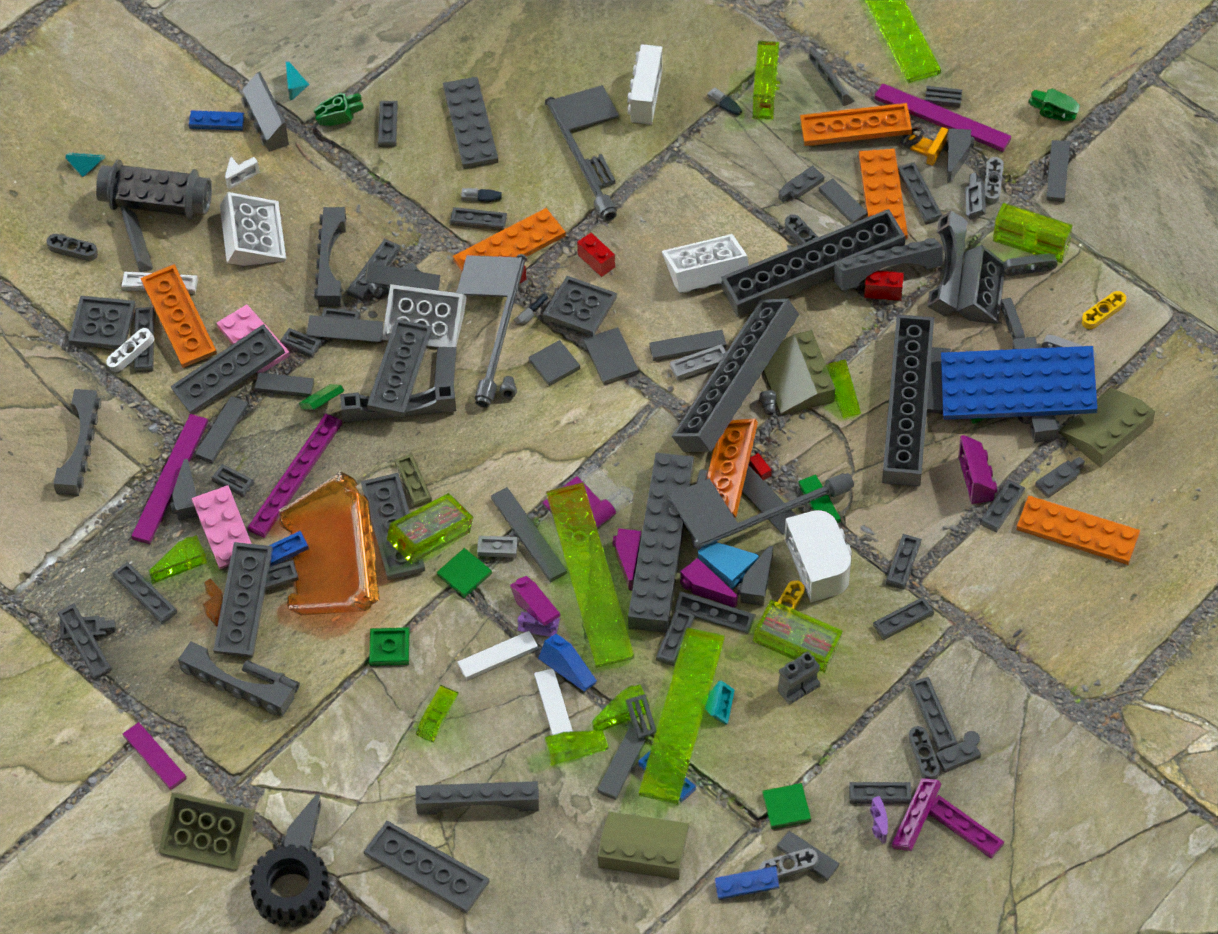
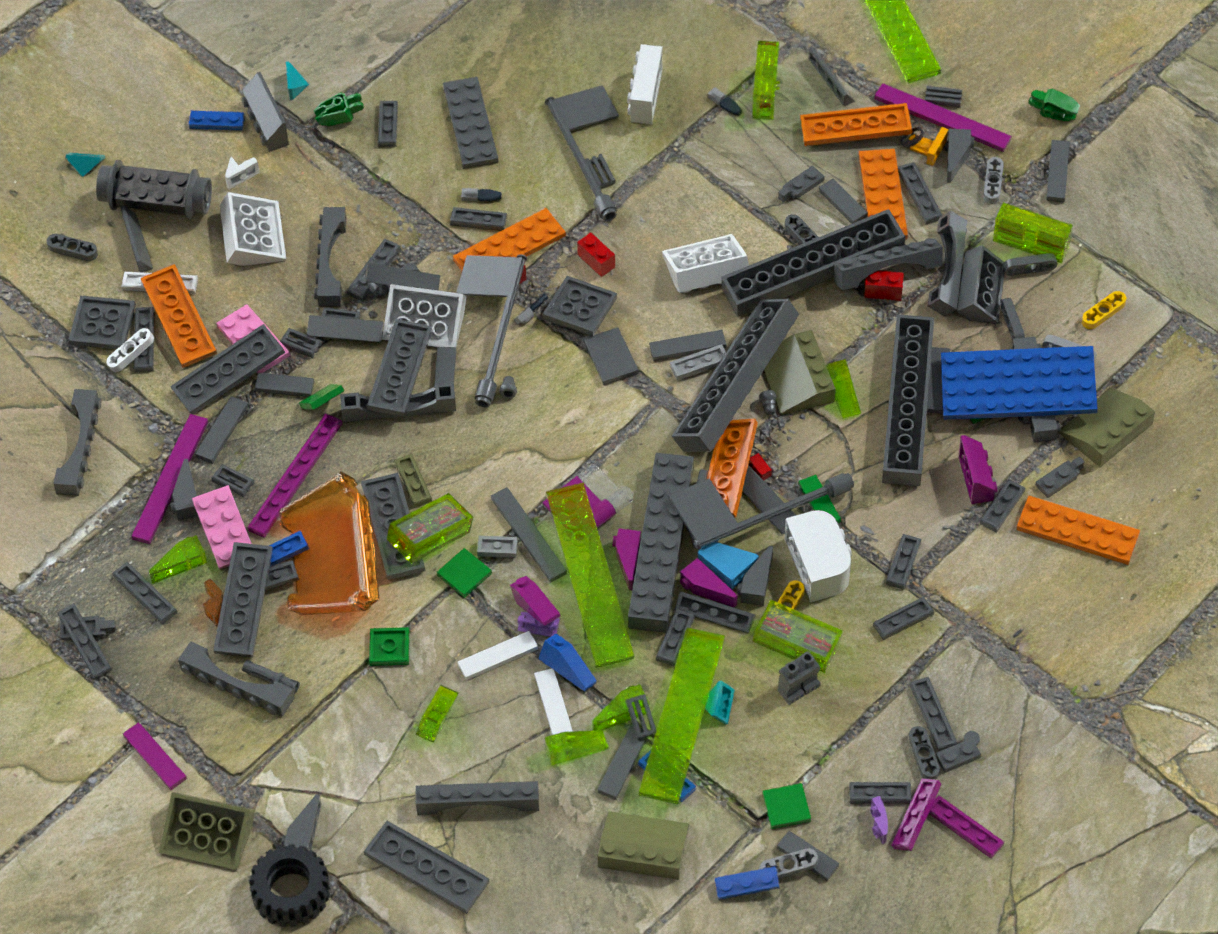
dark grey tile [528,340,580,386] -> none
dark grey hinge [965,172,986,220] -> none

